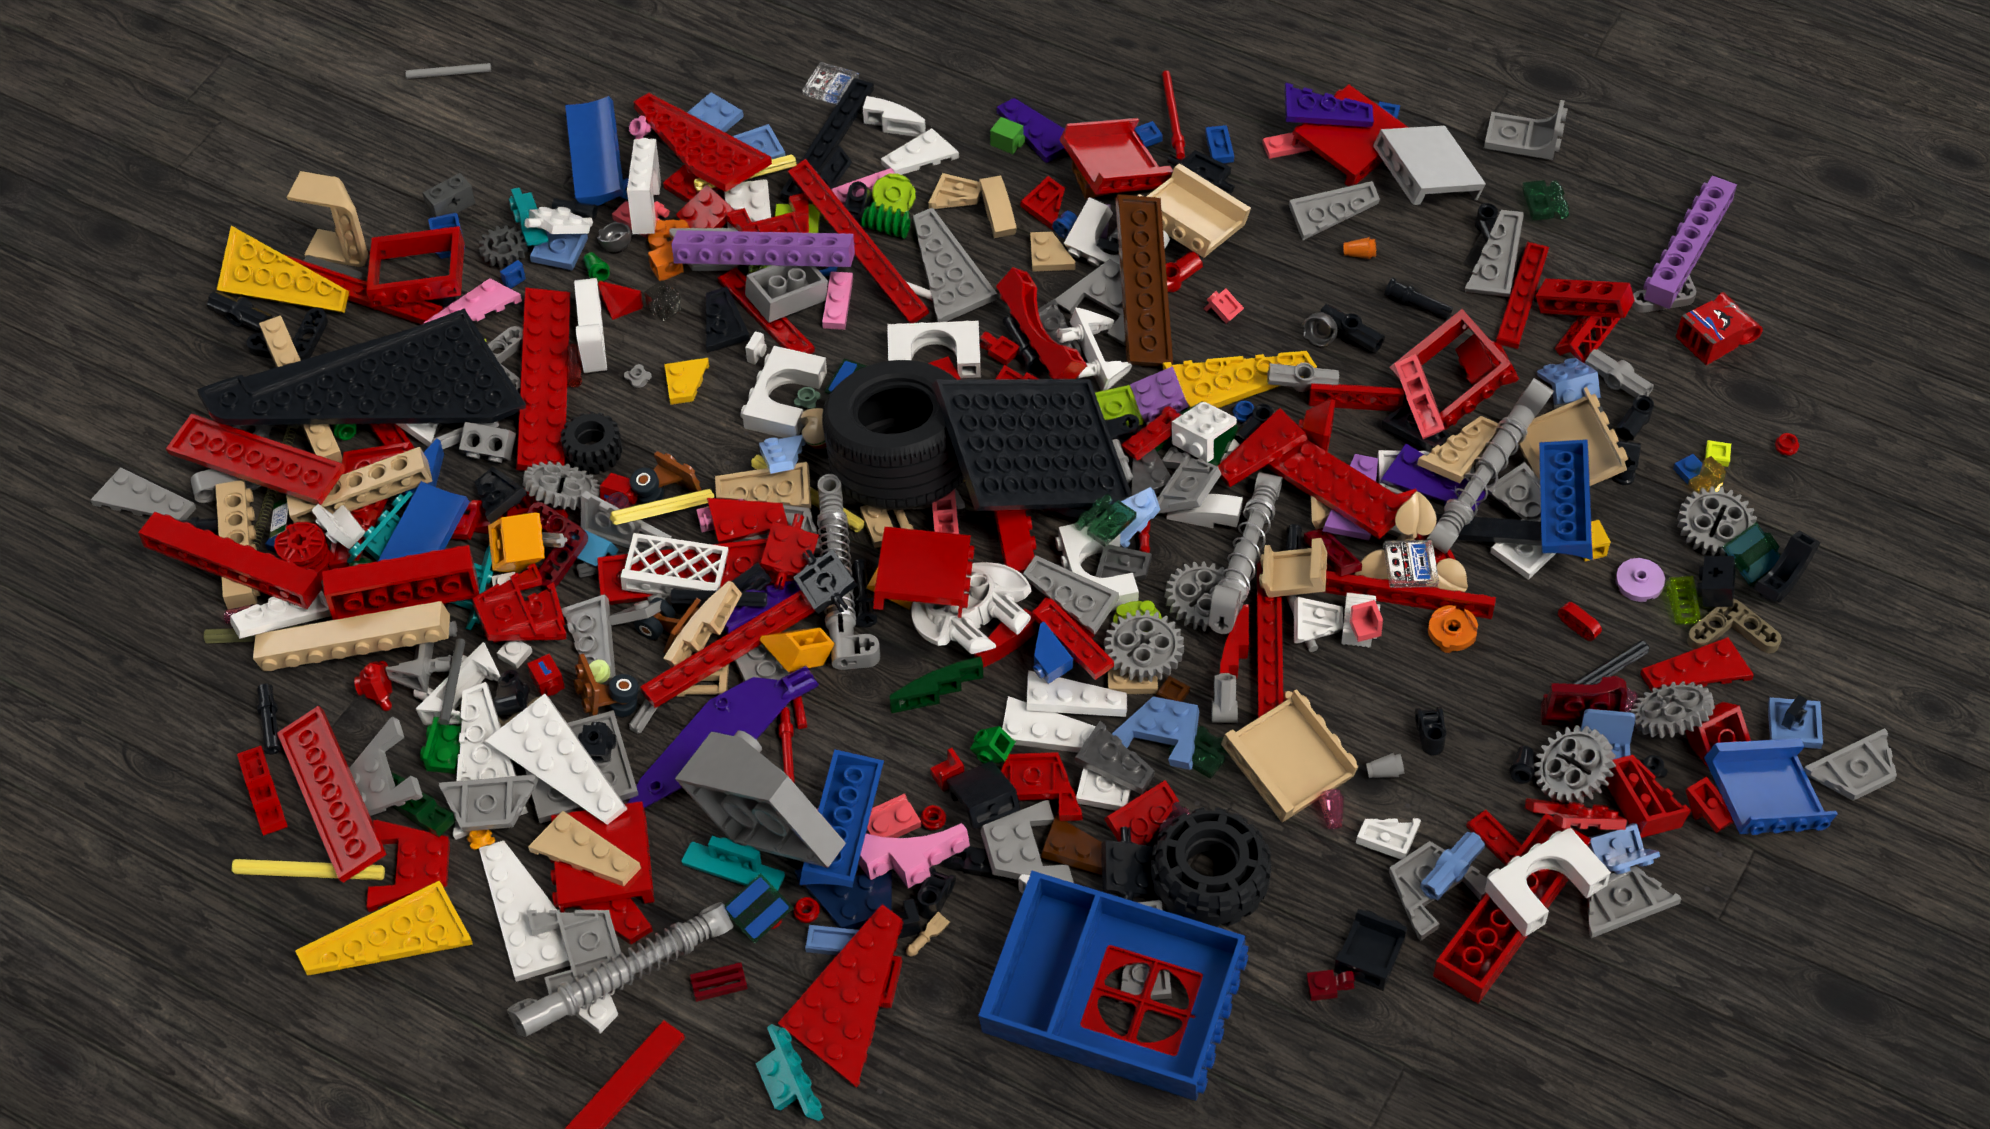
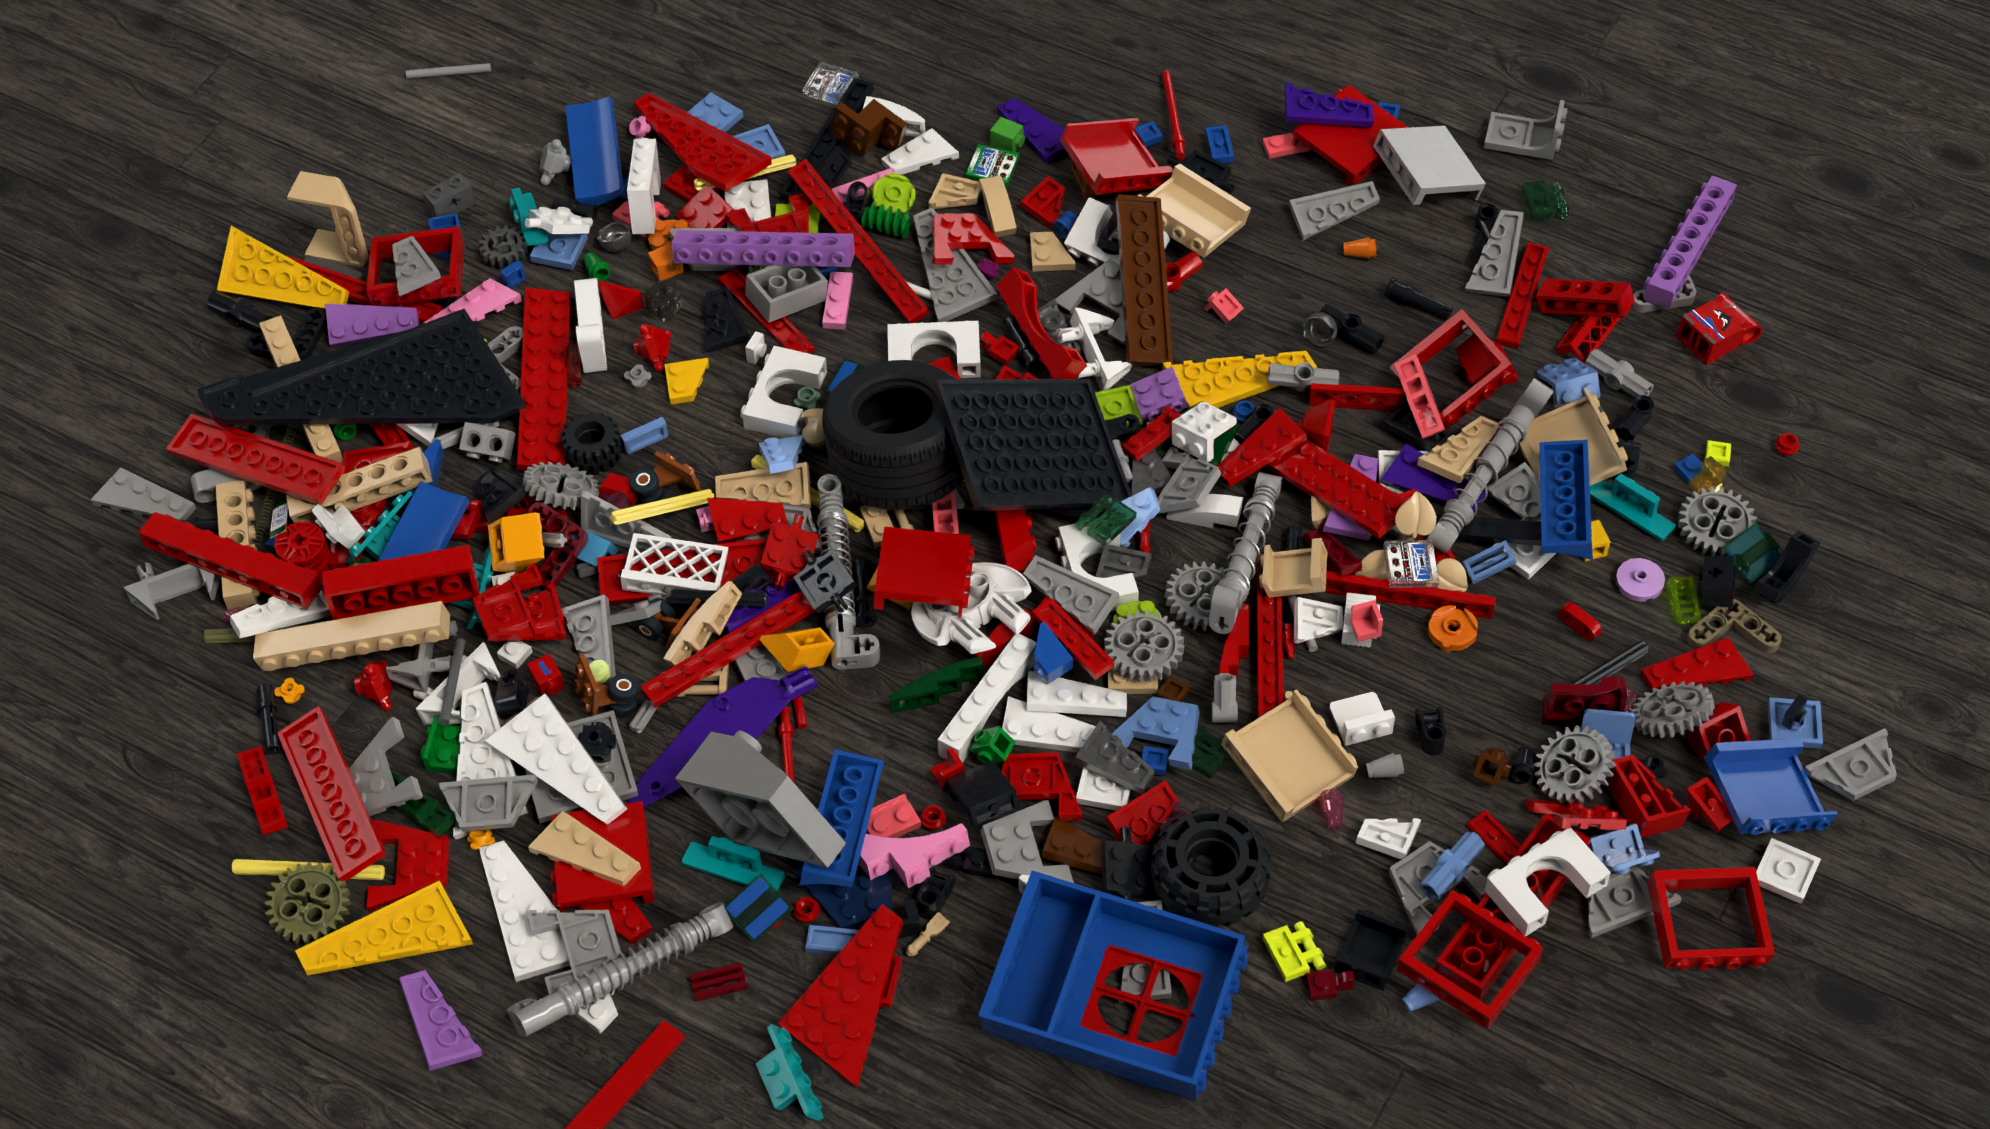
none -> light grey hose [124,563,222,620]
none -> olive gear [265,862,352,945]
none -> light orange plate [274,678,305,704]
none -> medium lavender wing [325,303,420,348]
none -> light grey wing [392,235,441,296]
none -> medium lavender wing [399,970,482,1071]
none -> light grey rock [540,139,571,185]
none -> medium blue tile [620,417,668,455]
none -> red rock [634,324,672,372]
none -> reddish brown bracket [830,99,908,157]
none -> wing [932,213,1015,265]
none -> white arch [938,634,1037,763]
none -> tile [965,144,1020,189]
none -> magenta plate [977,258,999,278]
none -> blue plate [1142,746,1169,776]
none -> neon yellow plate [1263,921,1326,982]
none -> red piece [1282,623,1294,659]
none -> white bracket [1329,692,1395,746]
none -> red window [1397,890,1543,1030]
none -> medium blue cone [1401,984,1439,1012]
none -> medium blue tile [1462,540,1517,584]
none -> reddish brown brick [1473,747,1512,786]
none -> teal bracket [1590,473,1676,541]
none -> red window [1647,867,1775,971]
none -> white plate [1756,838,1821,904]

